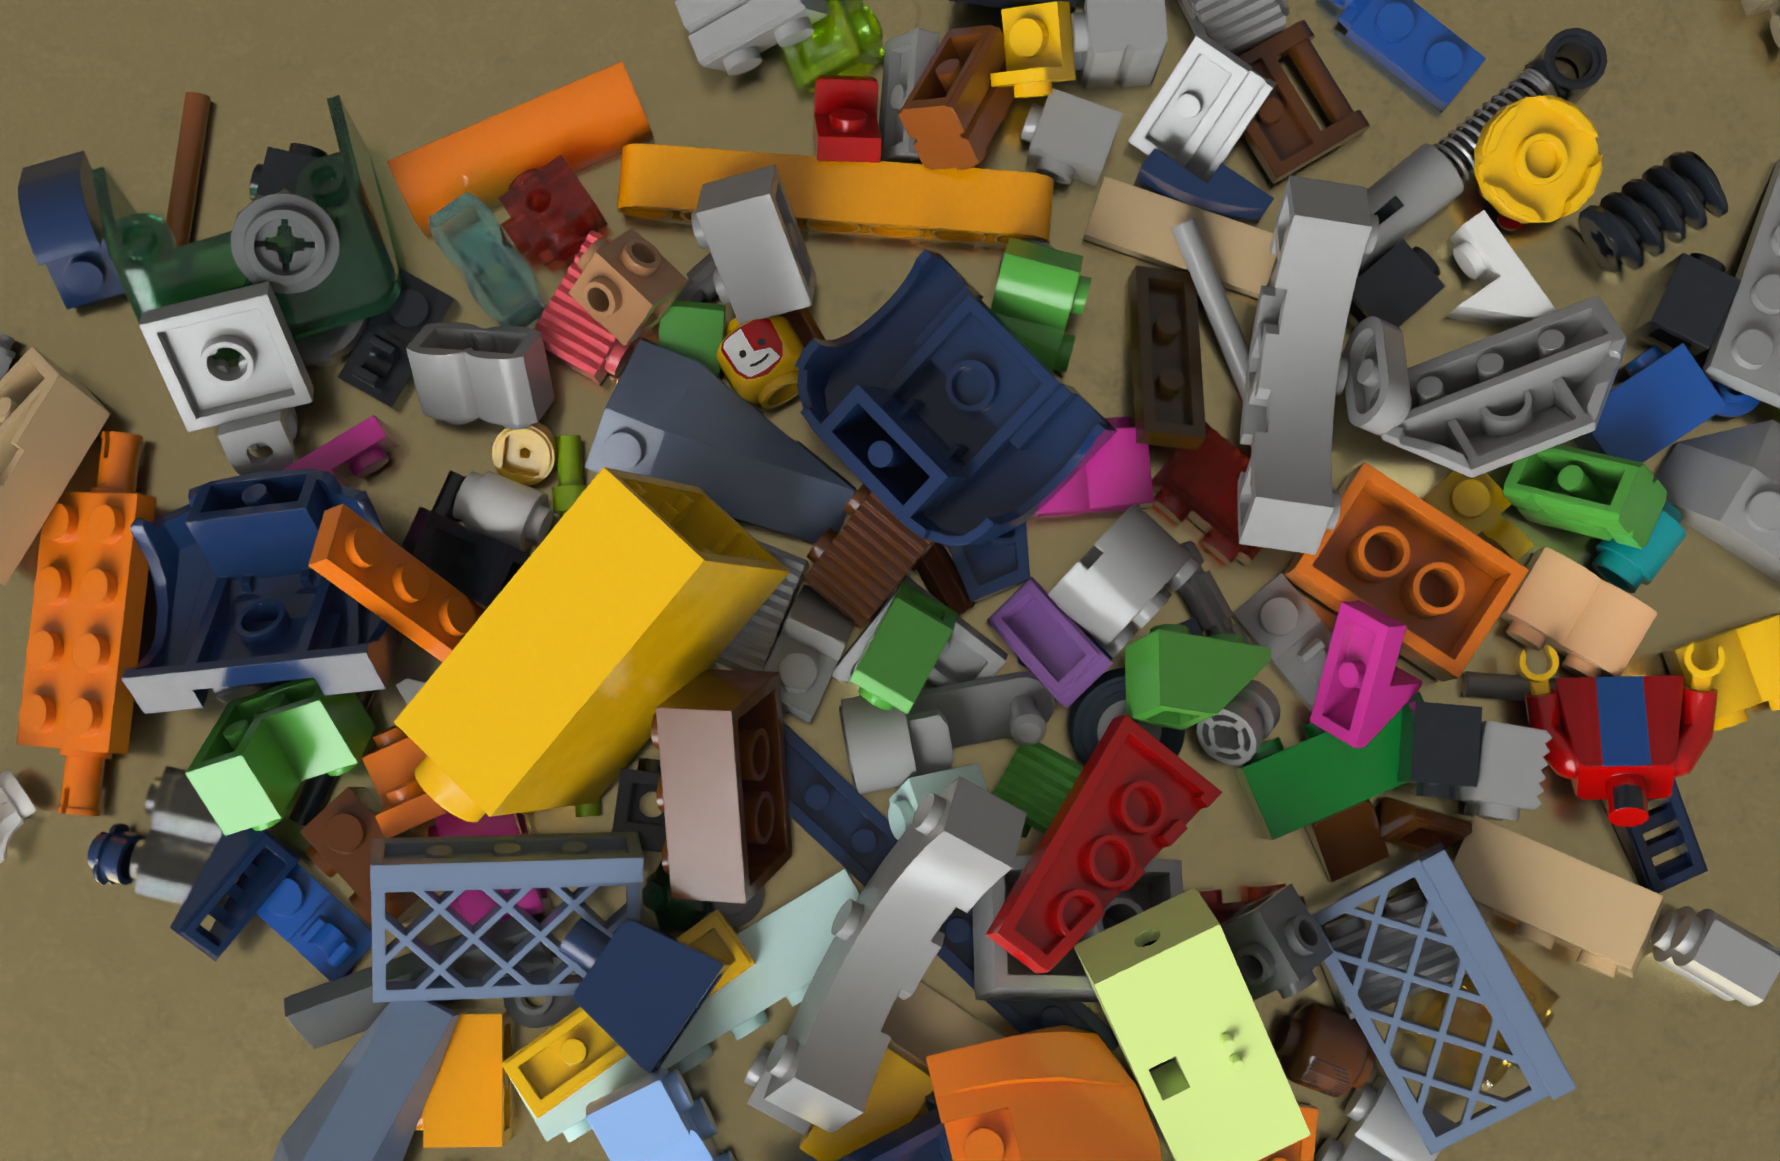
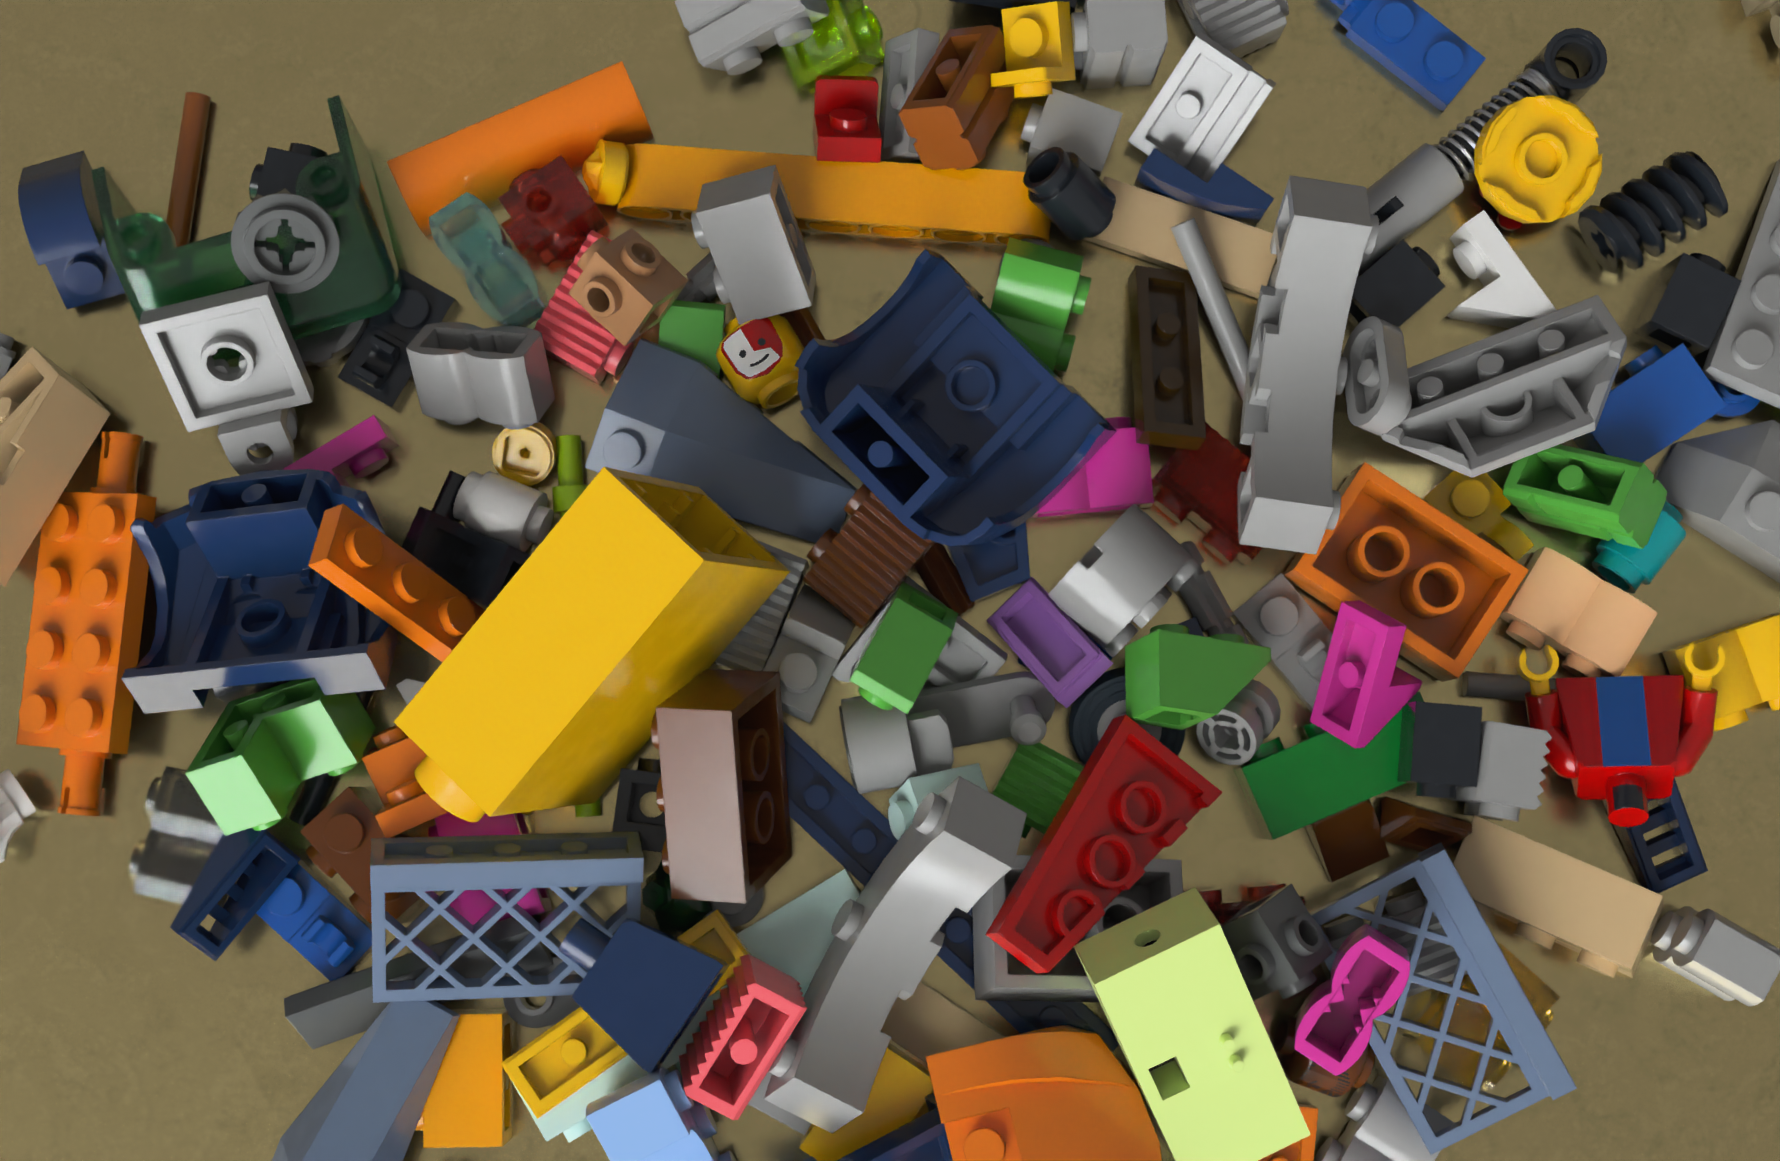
dark blue plate [87,823,147,885] -> none
reddish brown plate [1238,20,1370,184] -> none
none -> yellow tile [582,139,629,206]
none -> coral brick [679,954,807,1120]
none -> black brick [1023,147,1116,240]
none -> dark pink brick [1295,924,1410,1076]

